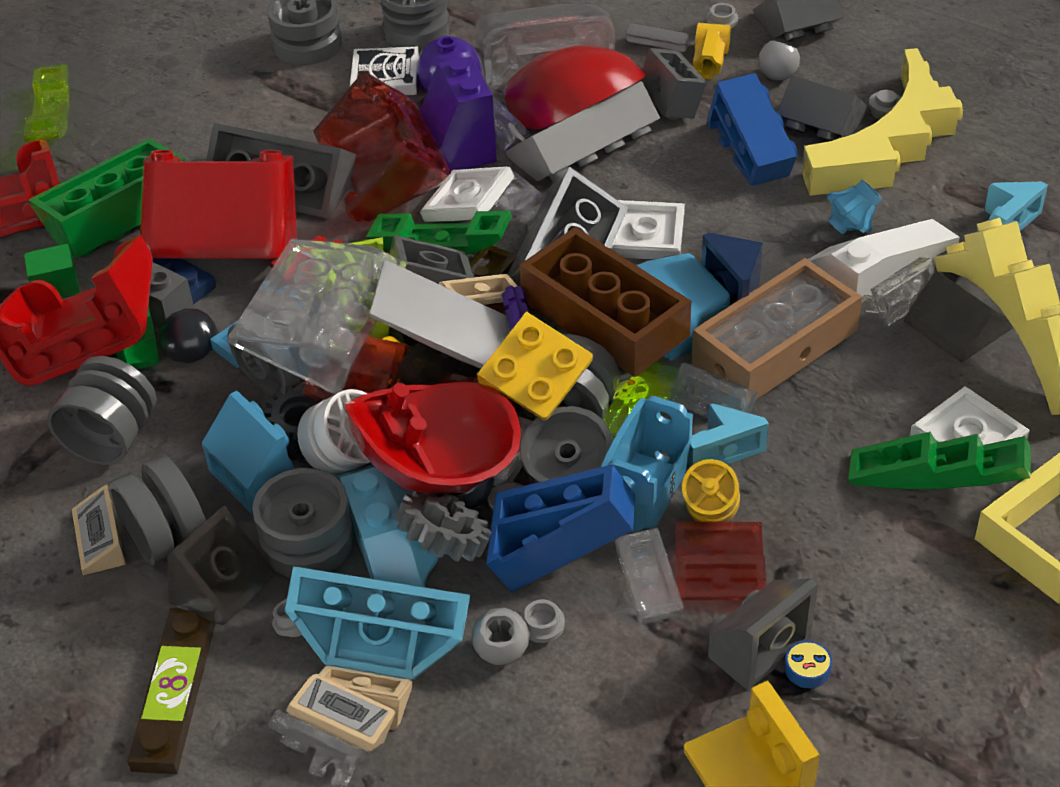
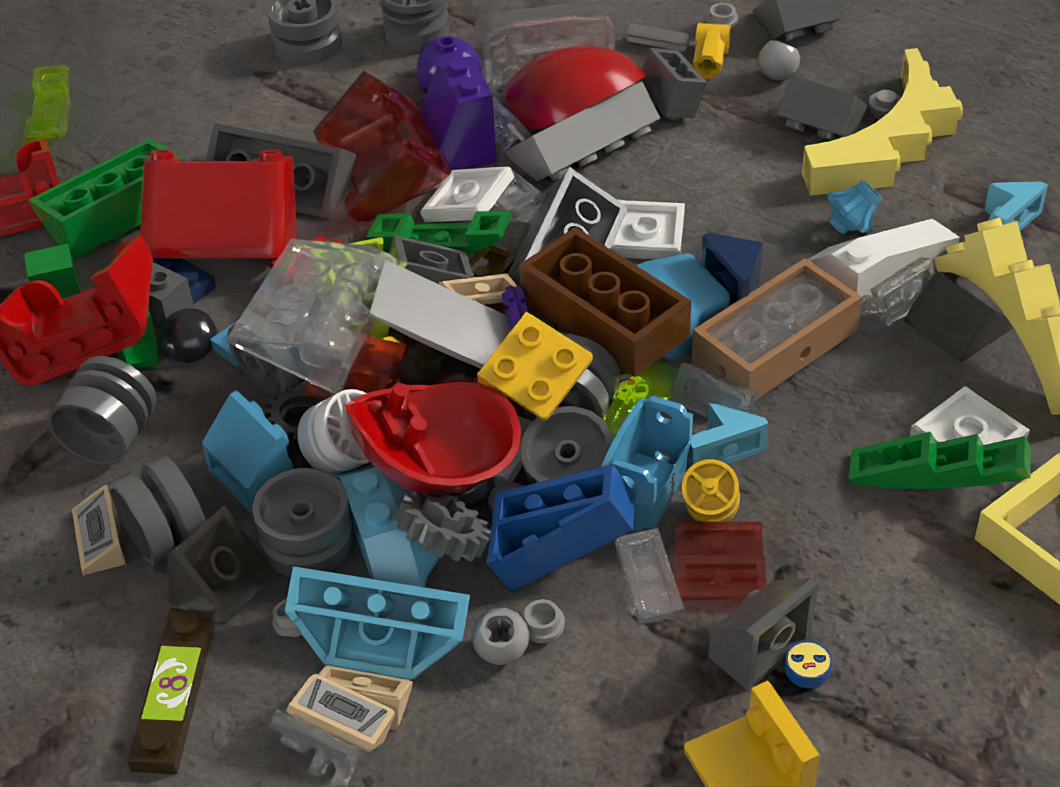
white tile [350,47,419,97] -> none
blue wedge [706,73,797,186] -> none

